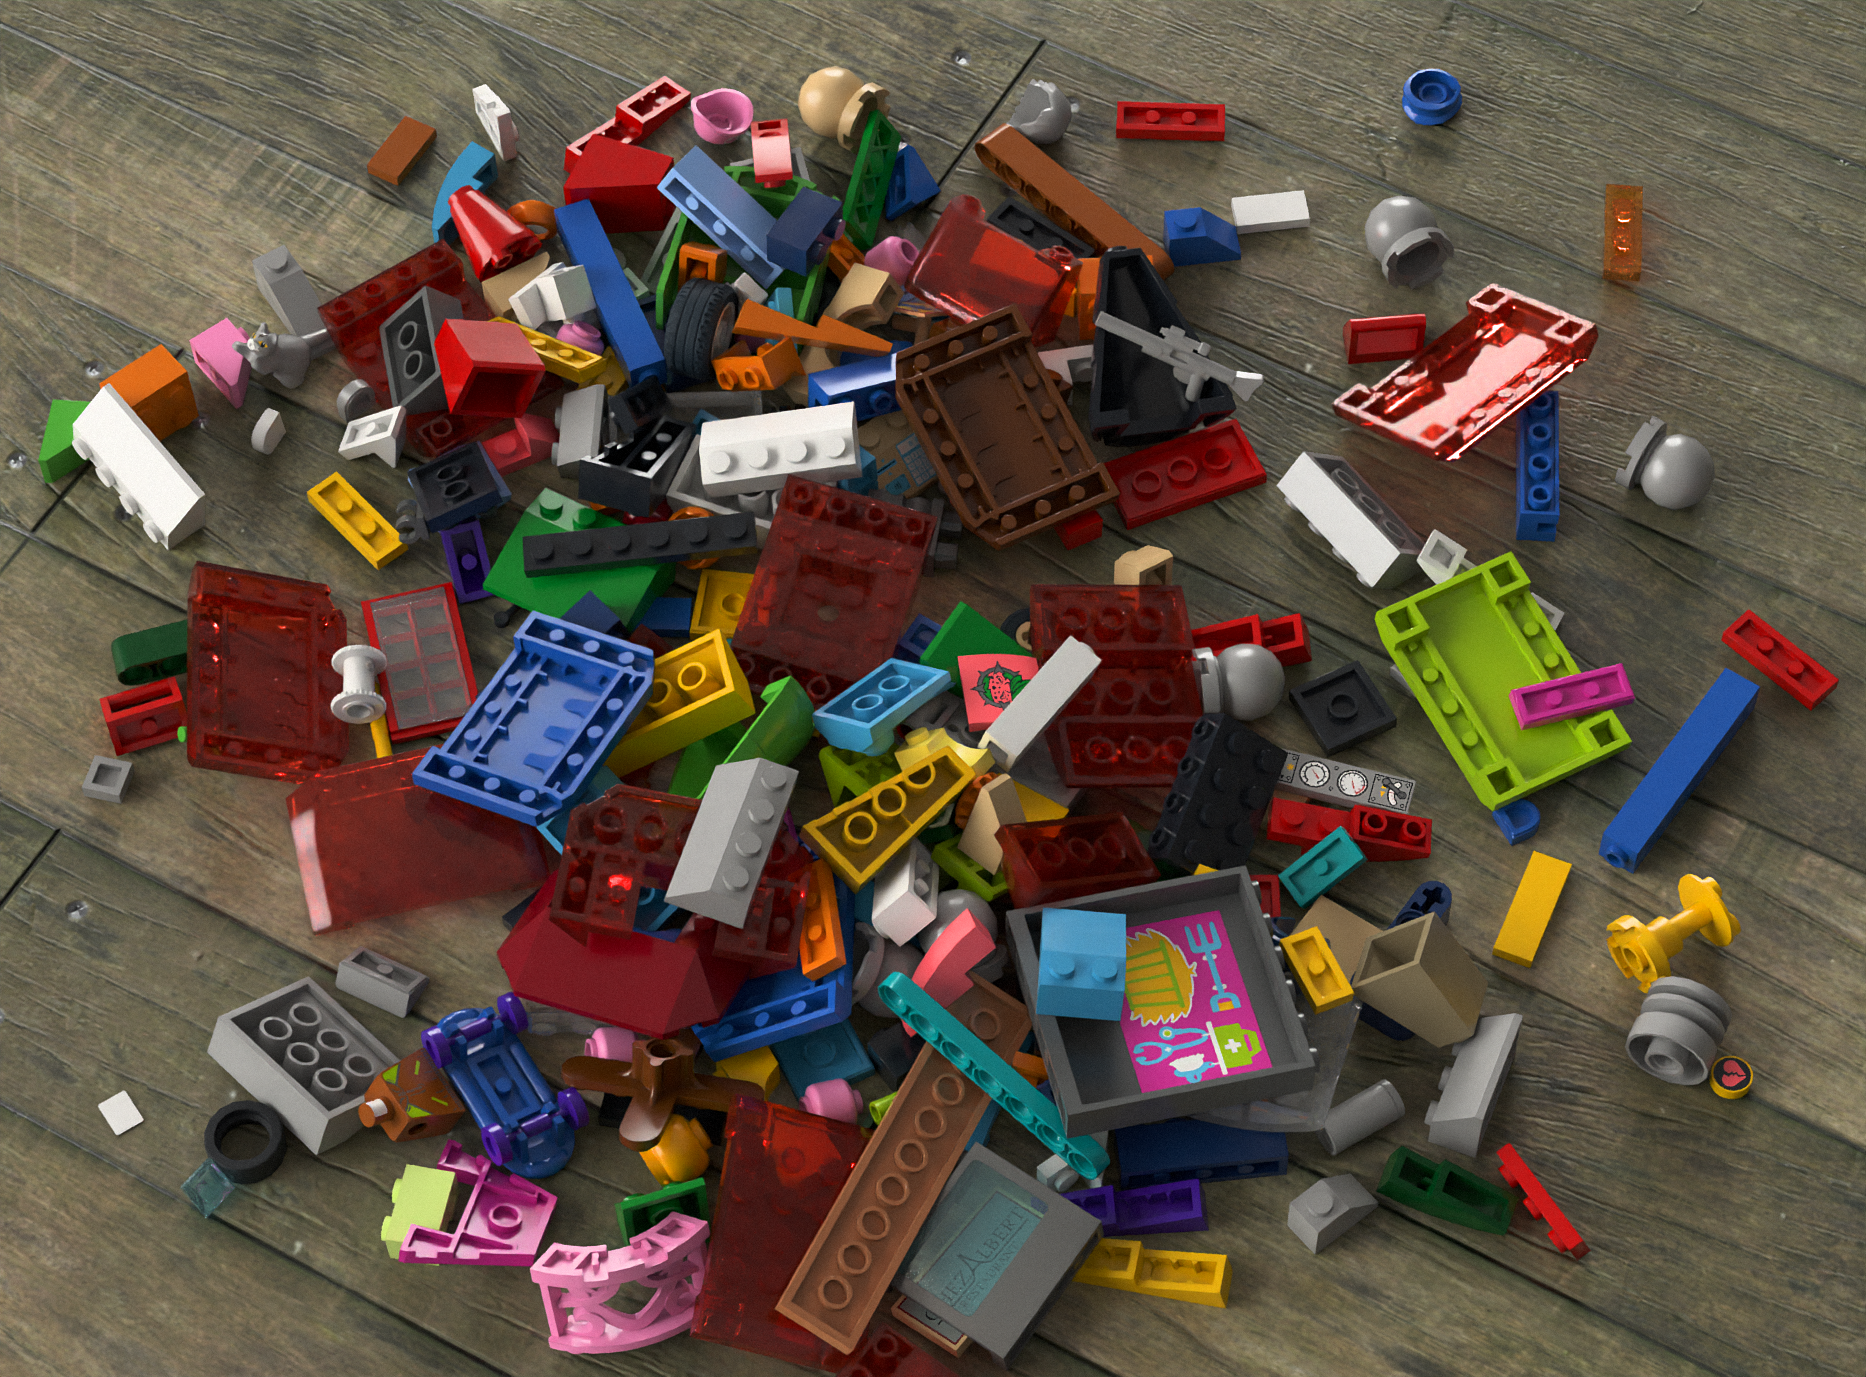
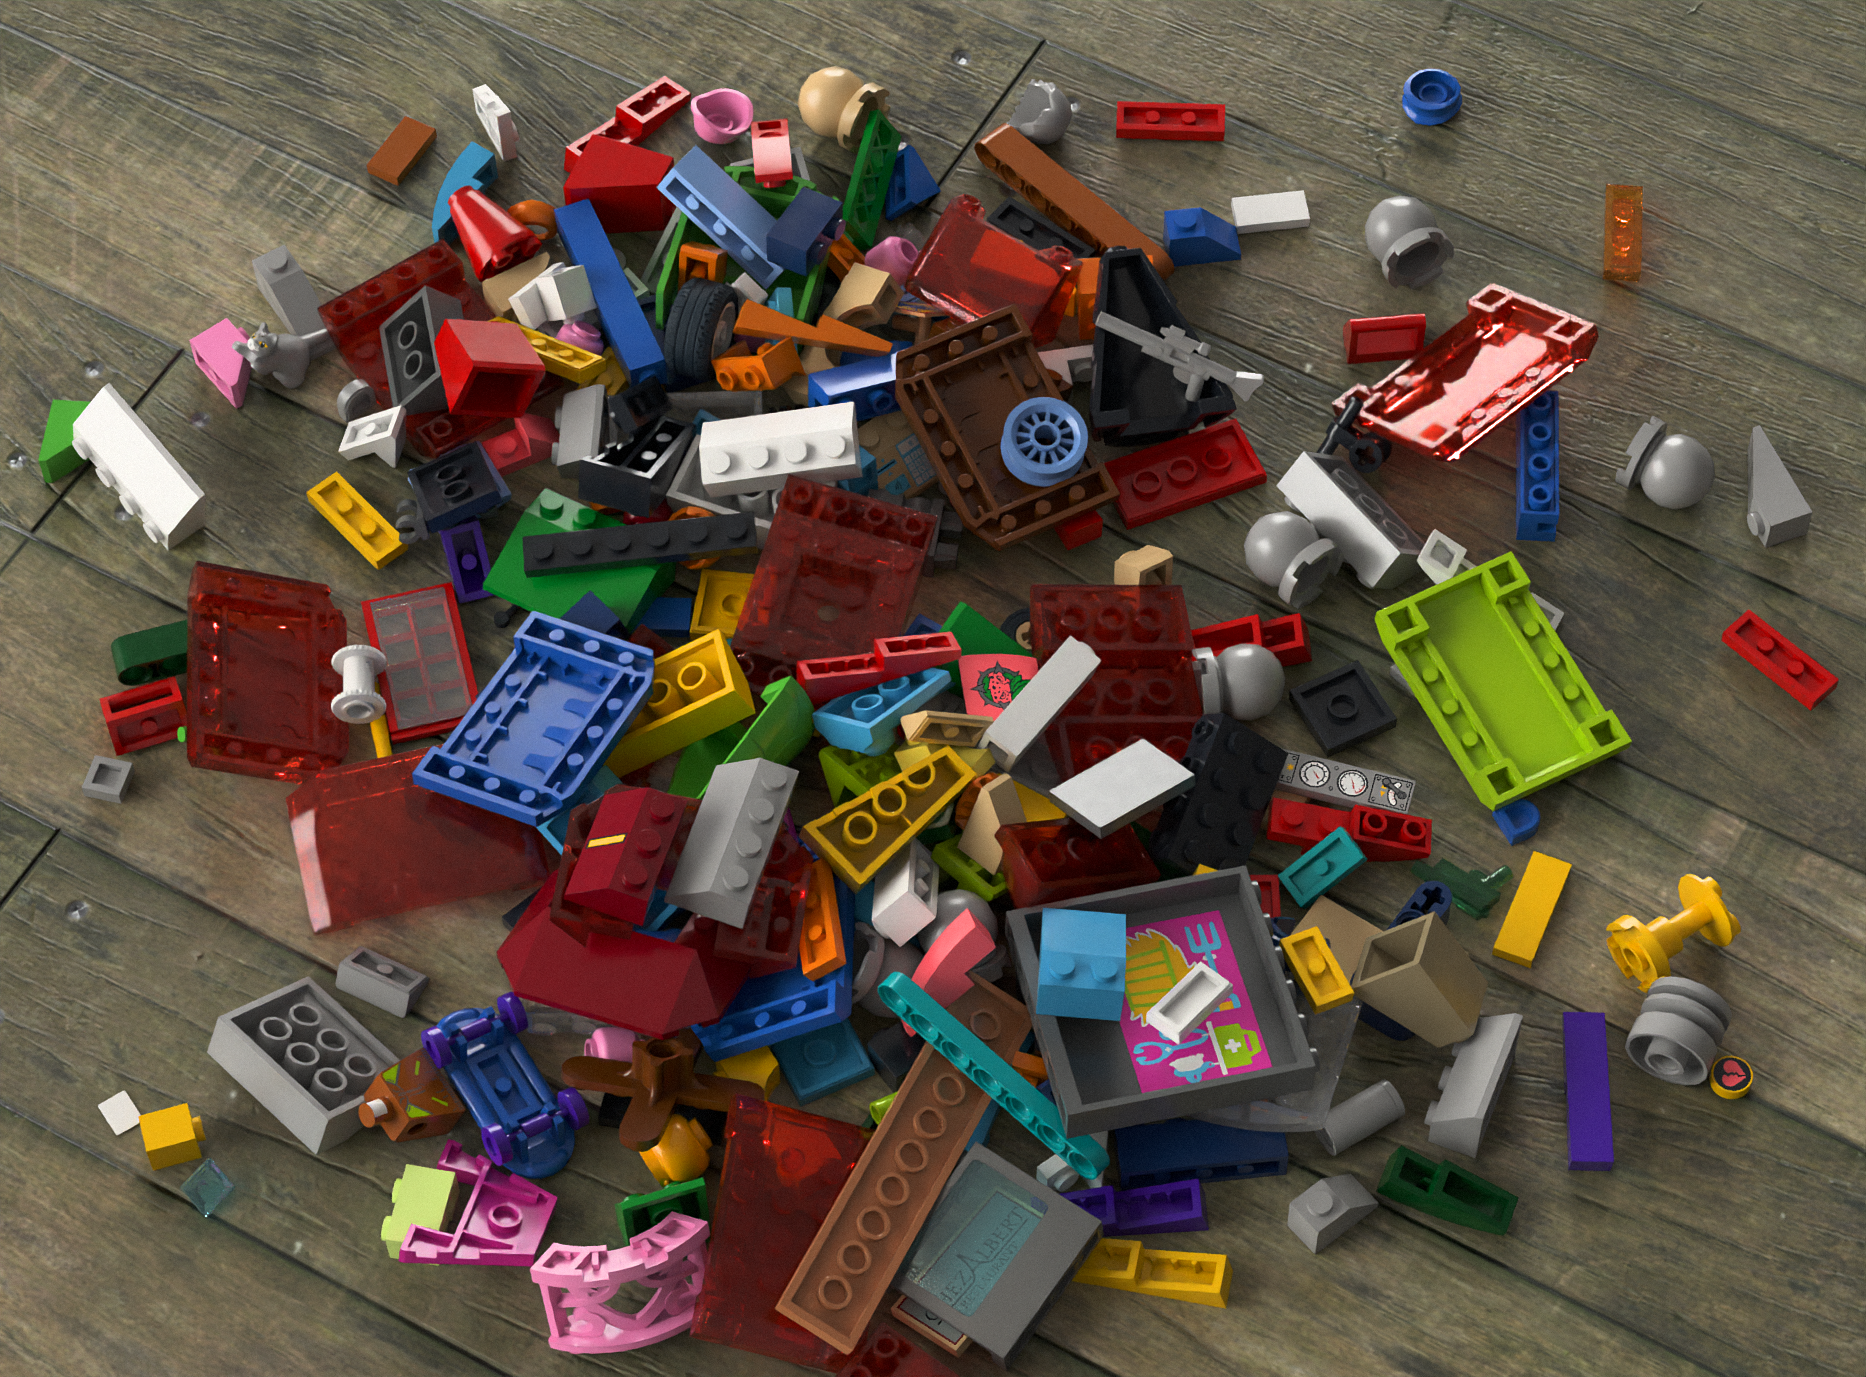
orange brick [99,344,199,442] -> none
black tyre [204,1100,287,1184] -> none
white tile [251,408,286,455] -> none
bright pink head [799,1078,863,1136] -> none
red plate [1496,1143,1591,1261] -> none
dark pink tile [1509,663,1635,731] -> none
blue brick [1599,668,1760,874] -> none
none -> yellow brick [138,1103,206,1171]
none -> dark red slope [564,787,687,926]
none -> red slope [797,632,962,705]
none -> tan slope [900,710,994,747]
none -> medium blue wheel [1000,397,1088,487]
none -> tile [1049,739,1196,839]
none -> white tile [1146,961,1233,1045]
none -> light grey tile [1244,511,1344,609]
none -> black piece [1316,397,1392,473]
none -> clear green piece [1410,858,1514,921]
none -> dark purple slope [1562,1012,1614,1171]
none -> light grey slope [1747,425,1812,548]

